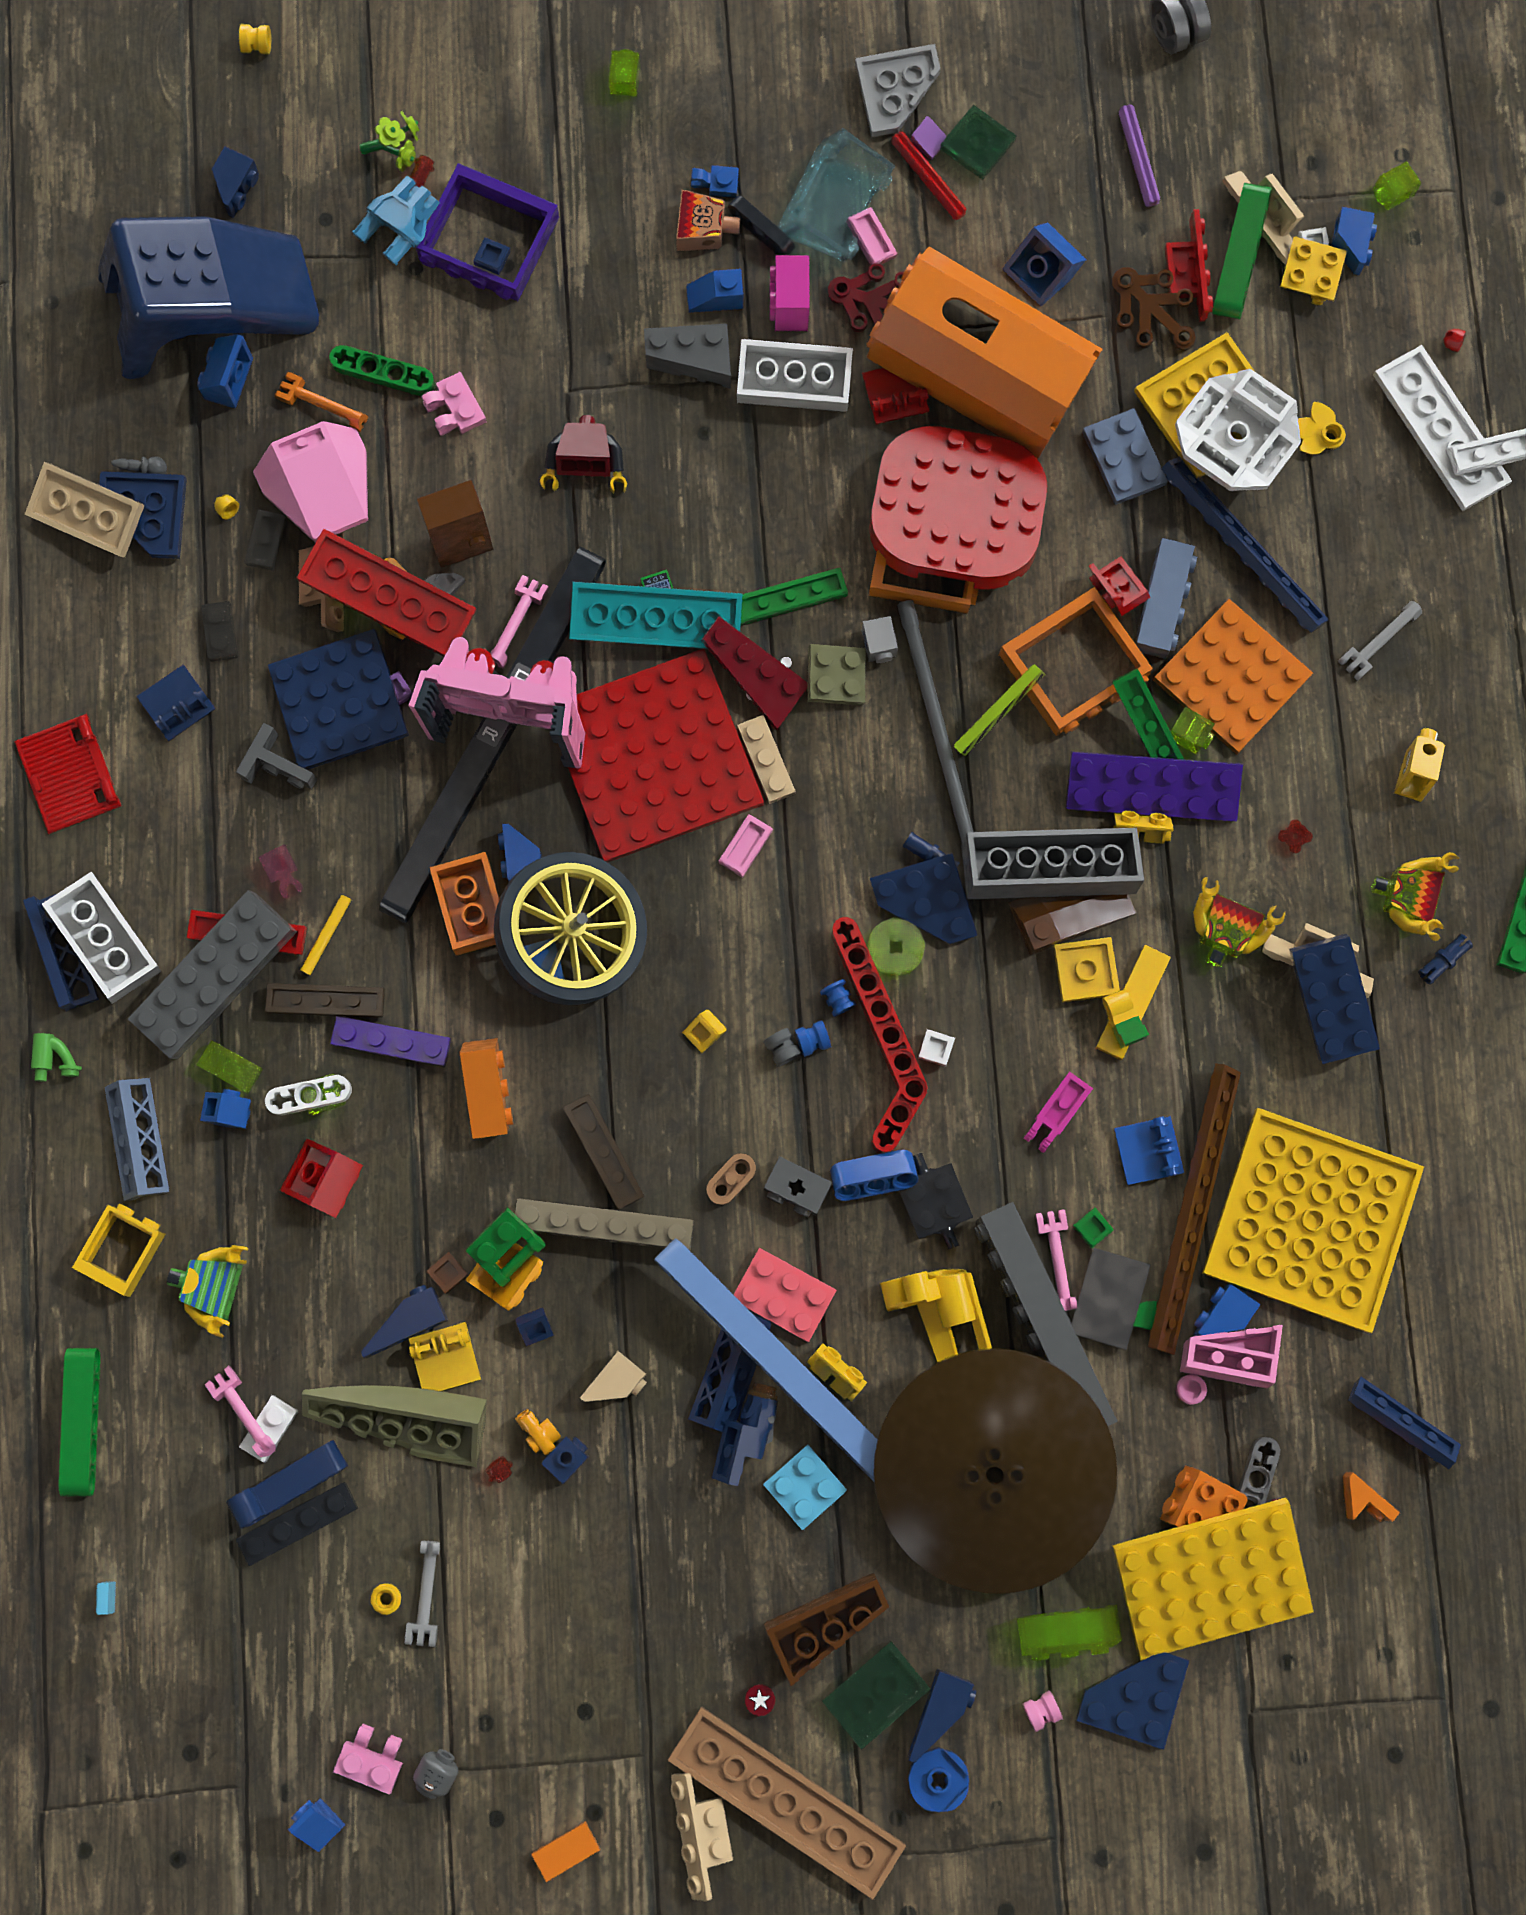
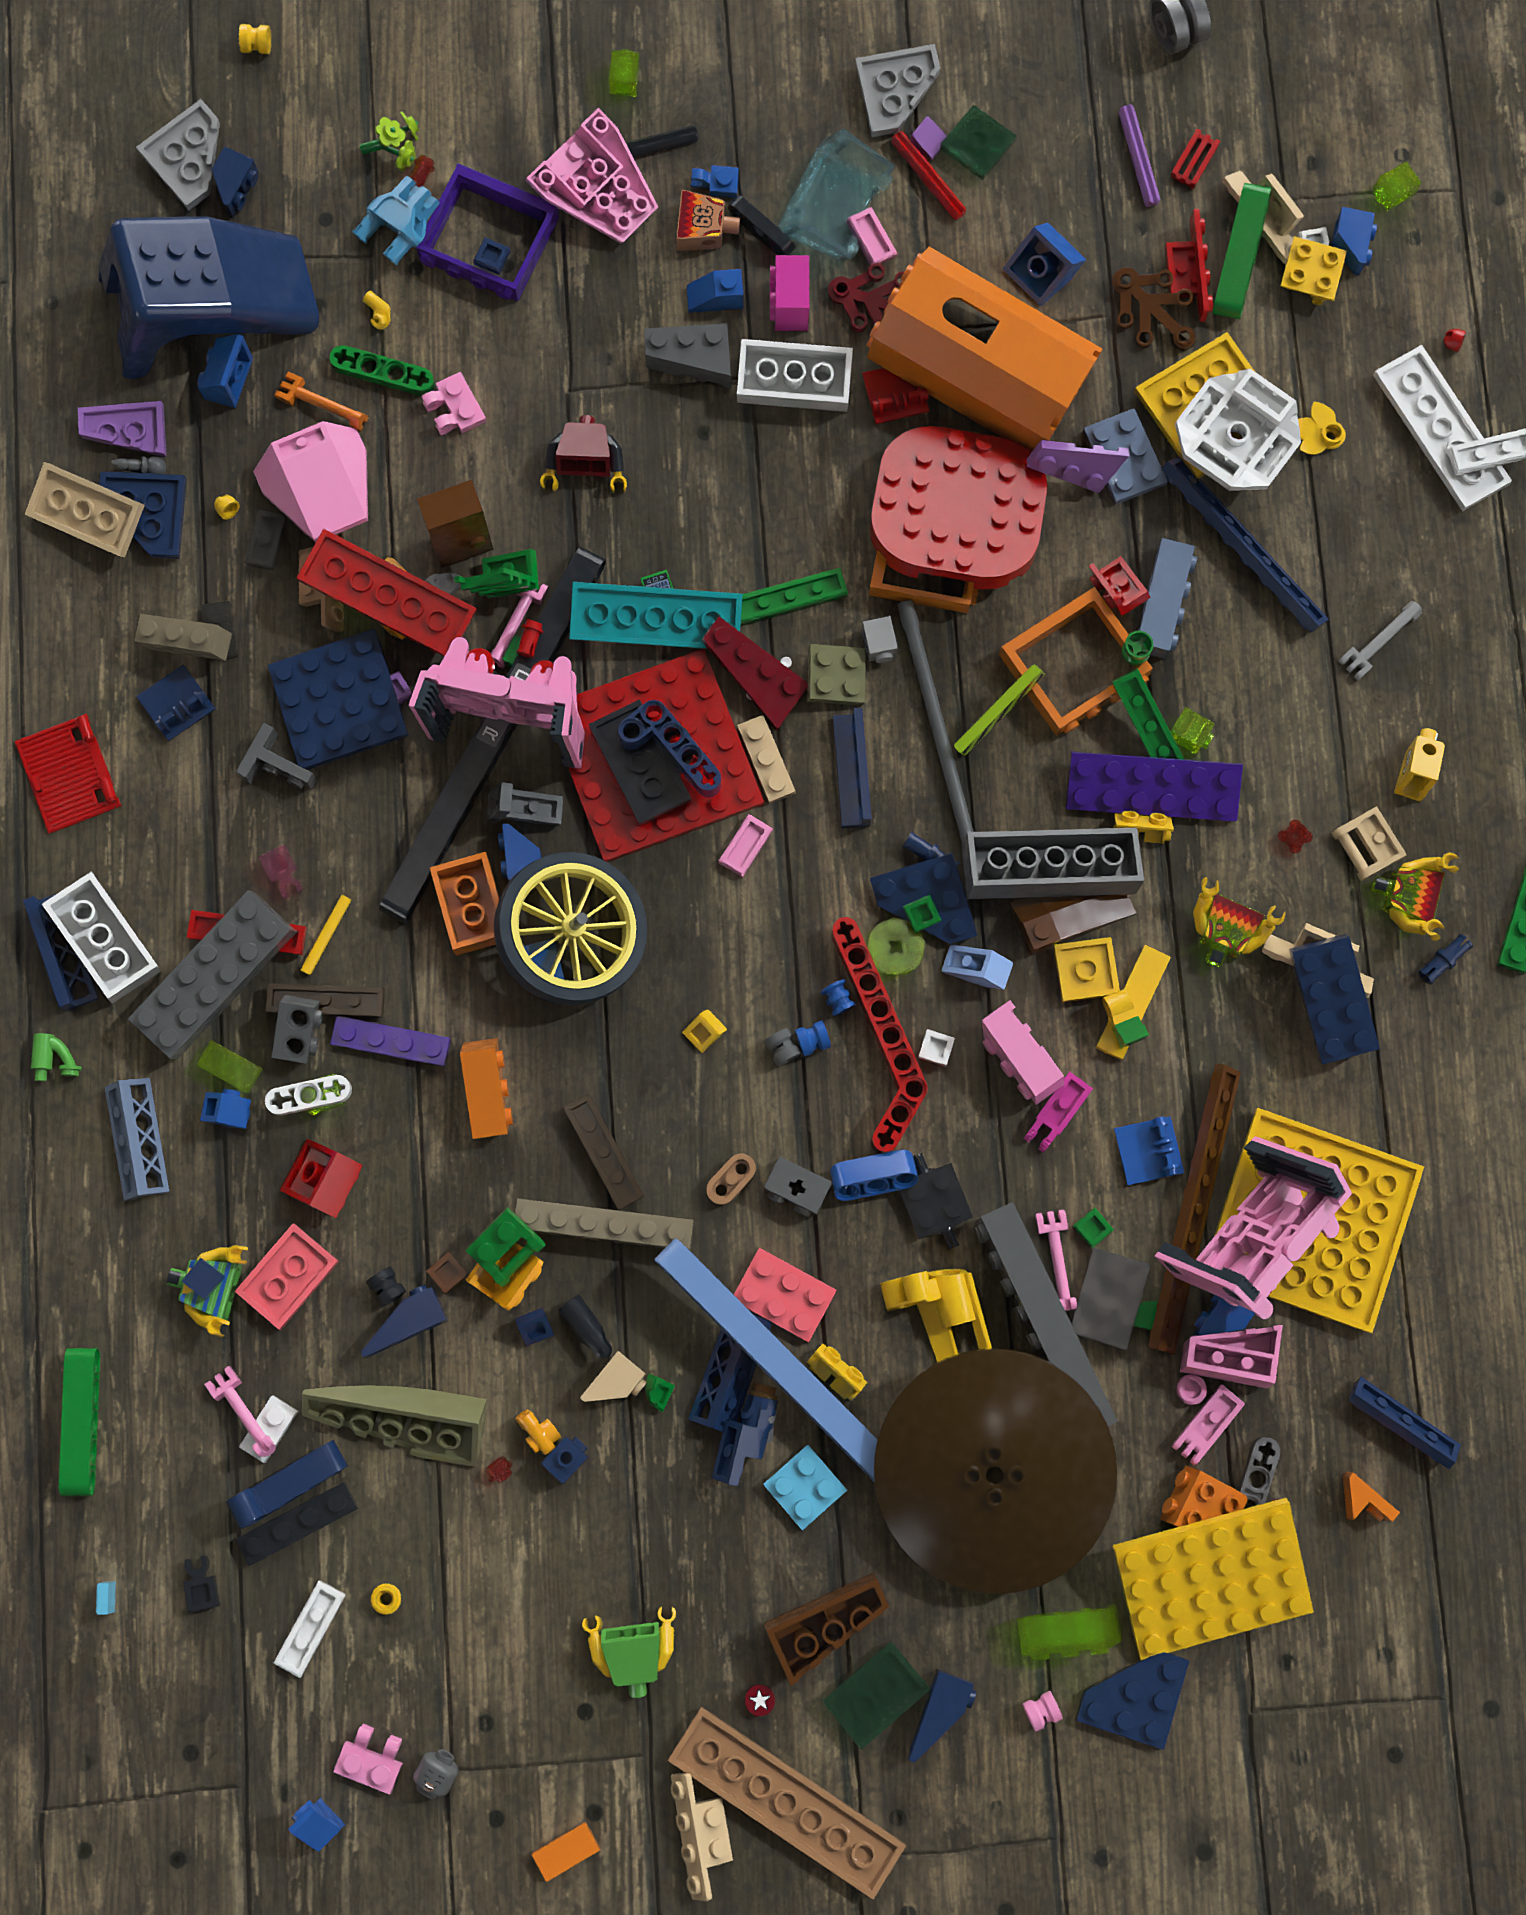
yellow window [72,1203,166,1297] -> none
light grey hinge [405,1541,440,1647] -> none
yellow hinge [409,1322,481,1391] -> none
blue plate [908,1747,969,1812] -> none
orange plate [1153,599,1313,755] -> none
none -> medium lavender wing [78,401,167,458]
none -> dark tan brick [134,614,232,661]
none -> light grey plate [136,99,220,211]
none -> dark blue tile [182,1258,226,1300]
none -> black plate [183,1555,220,1612]
none -> coral plate [234,1223,339,1330]
none -> dark grey brick [272,995,323,1064]
none -> white tile [274,1580,346,1678]
none -> yellow arm [363,291,390,330]
none -> black wheel [366,1266,407,1307]
none -> green plate [454,549,539,599]
none -> dark grey bracket [486,782,563,826]
none -> green tile [503,636,521,670]
none -> red pin [516,620,544,658]
none -> bright pink wedge [525,108,658,244]
none -> black piece [558,1295,612,1358]
none -> bright green torso [582,1607,676,1698]
none -> black plate [589,699,694,826]
none -> dark blue beam [618,700,721,797]
none -> black axle [625,125,699,157]
none -> green tile [646,1373,675,1412]
none -> dark blue fence [833,708,872,828]
none -> green tile [903,894,942,933]
none -> light blue slope [941,944,1013,990]
none -> bright pink wedge [982,1000,1064,1105]
none -> medium lavender wing [1027,440,1129,493]
none -> green wheel [1121,631,1154,666]
none -> bright pink container [1155,1136,1352,1319]
none -> red tile [1170,129,1221,189]
none -> bright pink hinge [1171,1384,1245,1466]
none -> tan plate [1331,806,1407,881]

